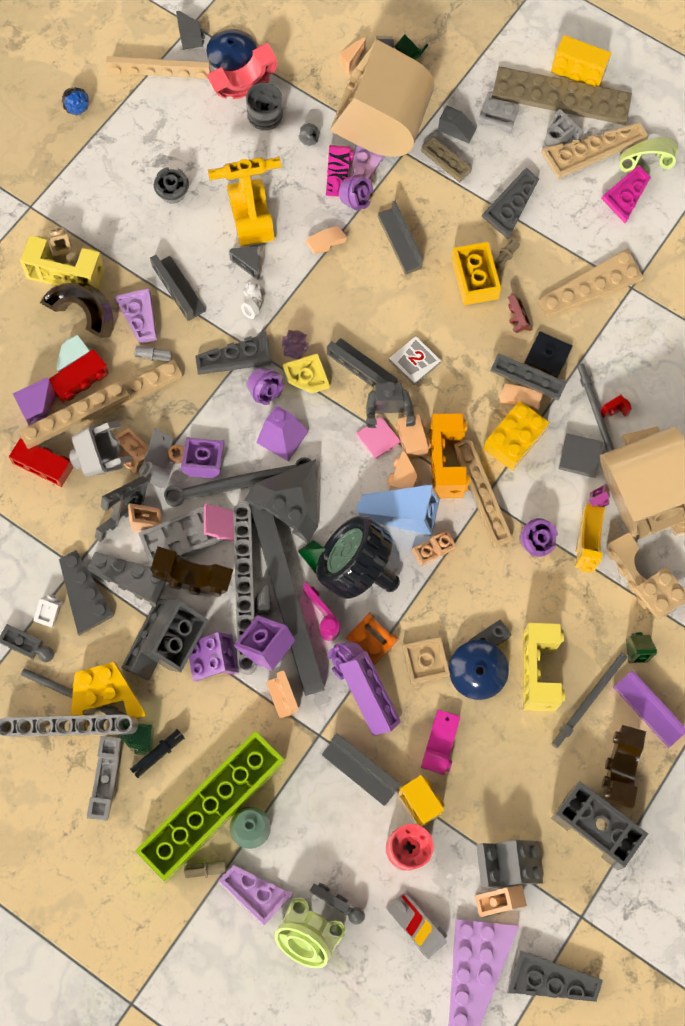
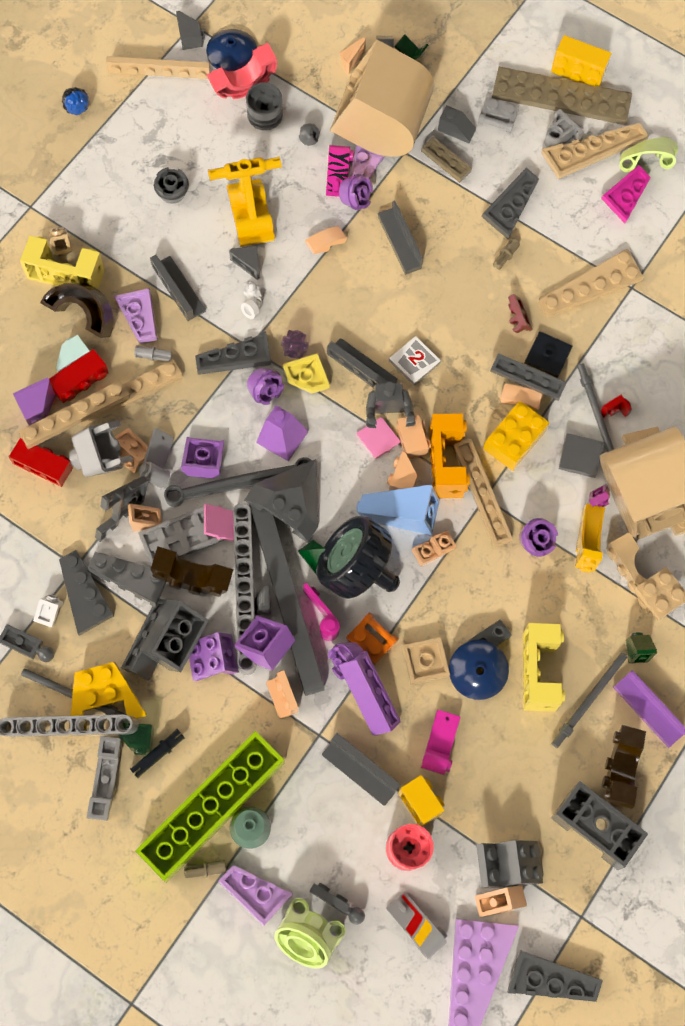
medium nougat bush [168,445,184,464] -> none
yellow brick [451,242,501,306] -> none

